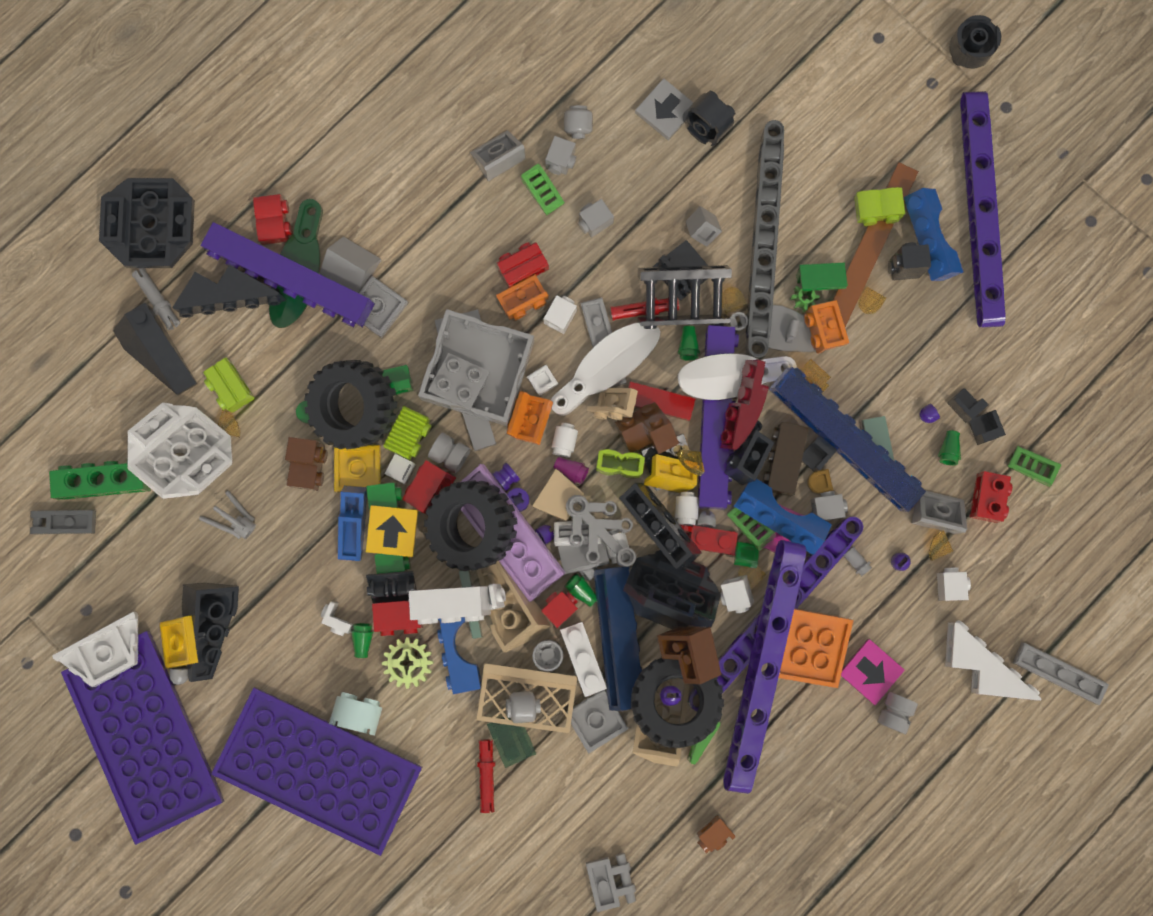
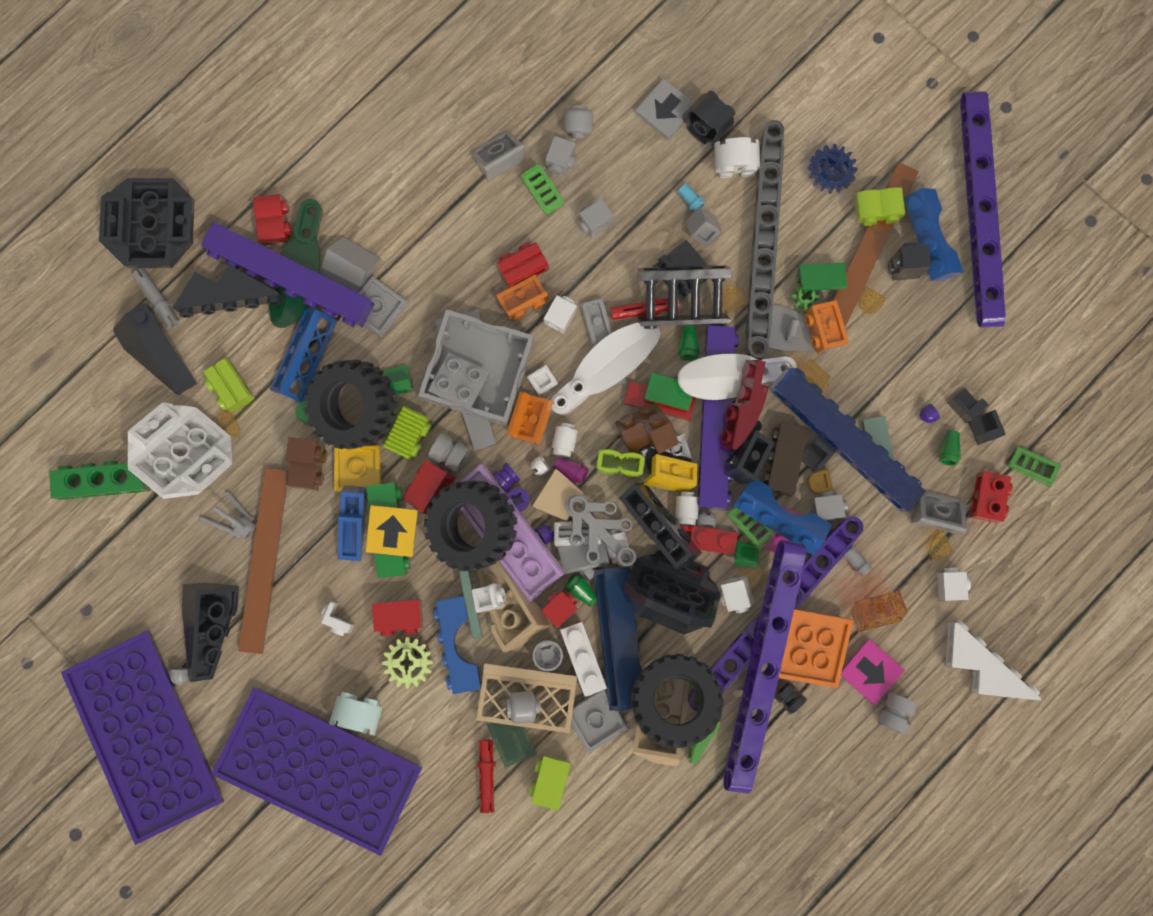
dark grey plate [29,510,96,535] -> none
white wing [52,612,138,687] -> none
yellow tile [160,616,198,669] -> none
green cone [351,623,374,658] -> none
black hinge [366,571,417,604] -> none
white tile [385,454,416,485] -> none
white brick [409,586,491,624] -> none
tan bracket [586,388,638,420] -> none
light grey plate [586,853,636,912] -> none
reddish brown brick [657,627,721,684] -> none
dark purple hinge [660,686,682,706] -> none
clear yellow tile [677,450,705,476] -> none
dark orange brick [696,815,736,854] -> none
light grey hinge [730,312,748,330] -> none
dark purple hinge [891,552,911,571] -> none
black brick [949,15,1002,69] -> none
light grey tile [1013,642,1109,705] -> none
none -> dark orange tile [238,468,289,654]
none -> blue fence [270,308,337,403]
none -> lime brick [528,754,571,811]
none -> white hinge [531,455,550,475]
none -> green panel [645,373,692,410]
none -> medium azure pin [677,183,705,211]
none -> white brick [714,137,760,178]
none -> black wheel [774,682,807,715]
none -> clear blue gear [808,144,858,194]
none -> clear orange brick [850,590,908,632]

